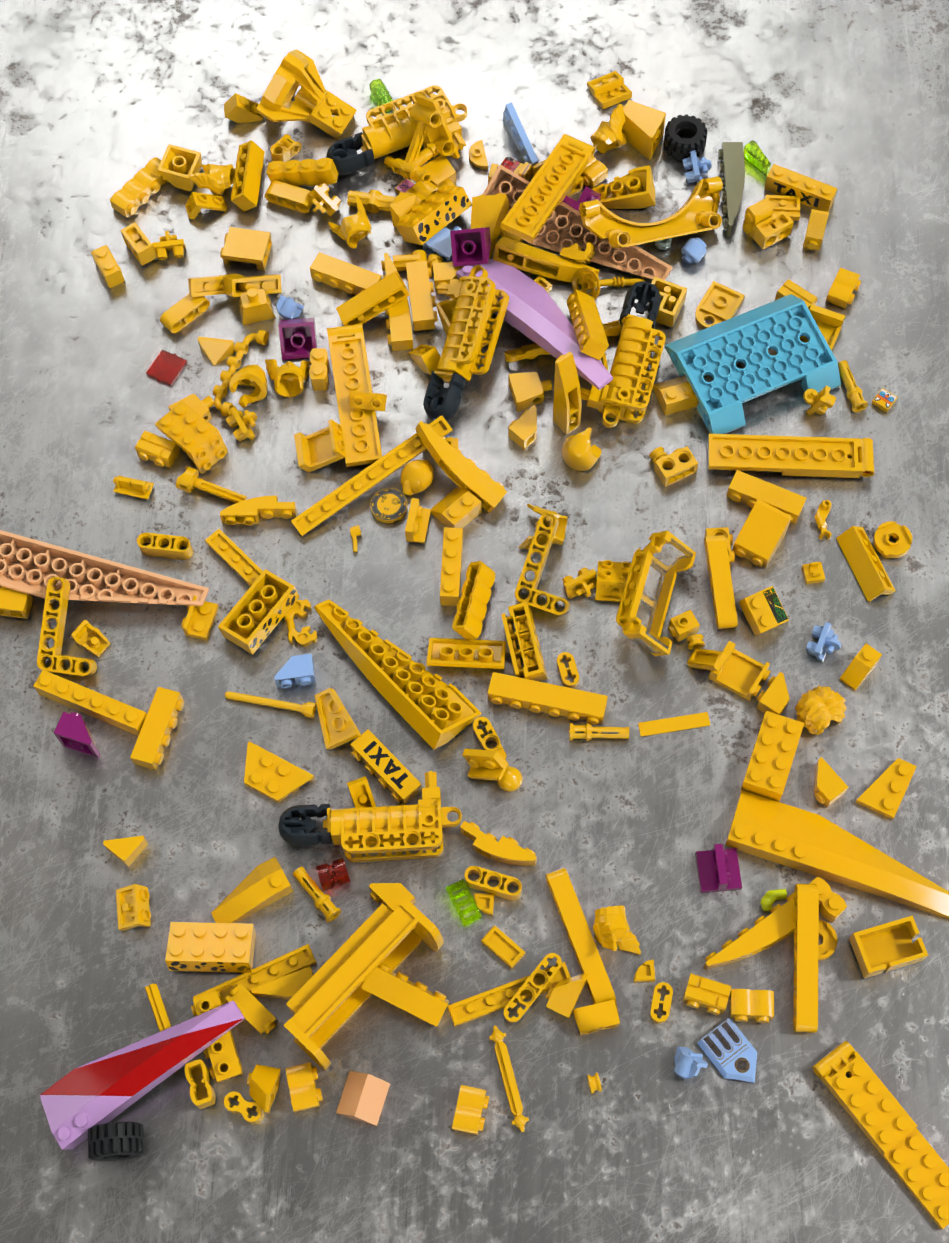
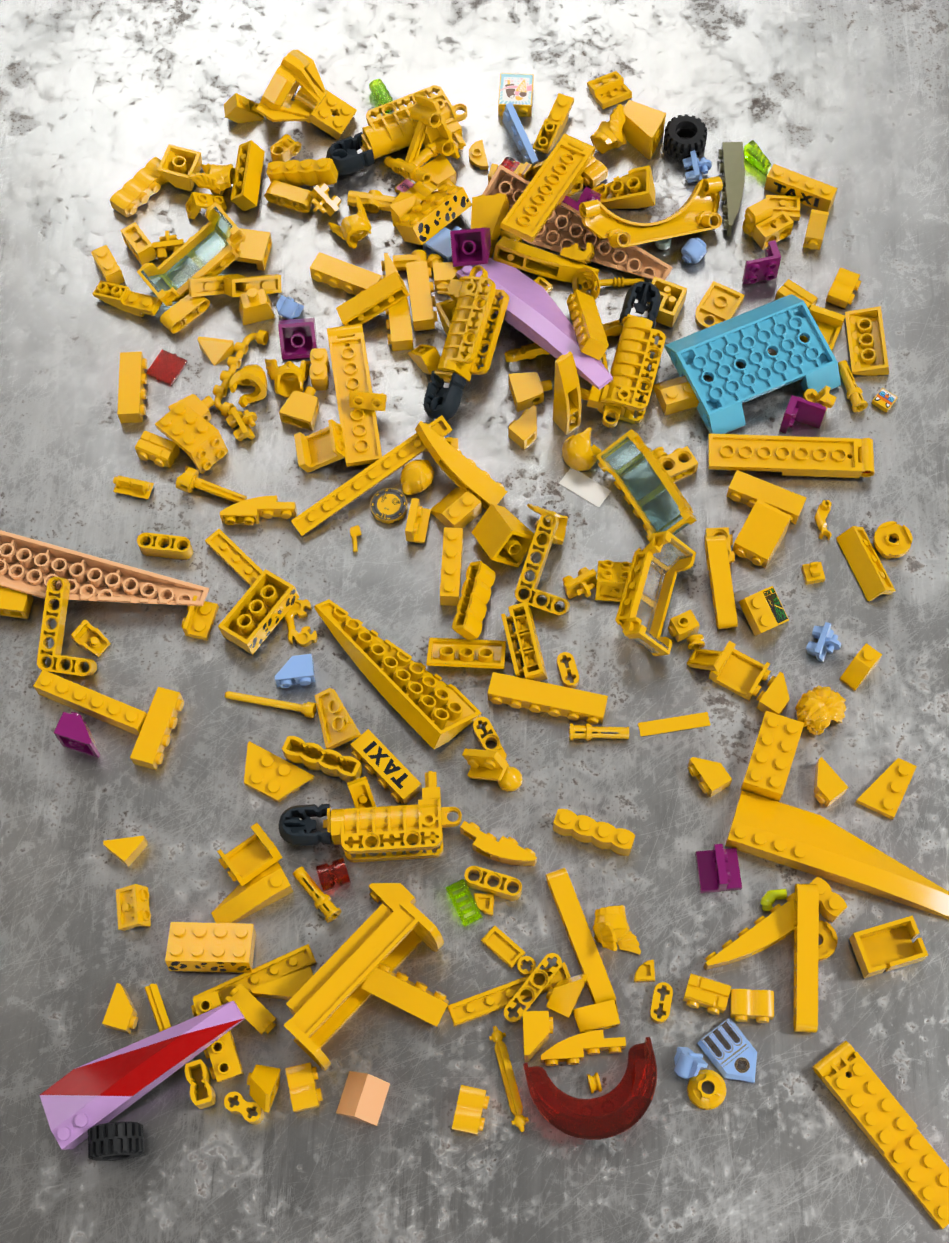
none -> yellow slope [92,280,163,317]
none -> yellow slope [102,983,138,1034]
none -> yellow brick [117,351,148,423]
none -> windscreen [137,202,246,306]
none -> yellow panel [217,823,283,886]
none -> yellow torso [279,386,319,431]
none -> yellow brick [282,736,363,783]
none -> yellow slope [471,503,534,567]
none -> panel [498,73,534,117]
none -> yellow bush [517,956,536,976]
none -> yellow slope [522,1011,553,1063]
none -> clear red windscreen [523,1037,657,1140]
none -> yellow slope [532,93,574,154]
none -> yellow slope [540,1030,626,1066]
none -> yellow brick [553,809,635,856]
none -> white sticker [559,468,611,507]
none -> clear light blue windscreen [596,429,697,542]
none -> yellow piece [687,1069,726,1110]
none -> yellow slope [688,757,732,797]
none -> magenta bracket [742,240,781,285]
none -> magenta bracket [779,395,827,434]
none -> yellow slope [845,306,889,376]

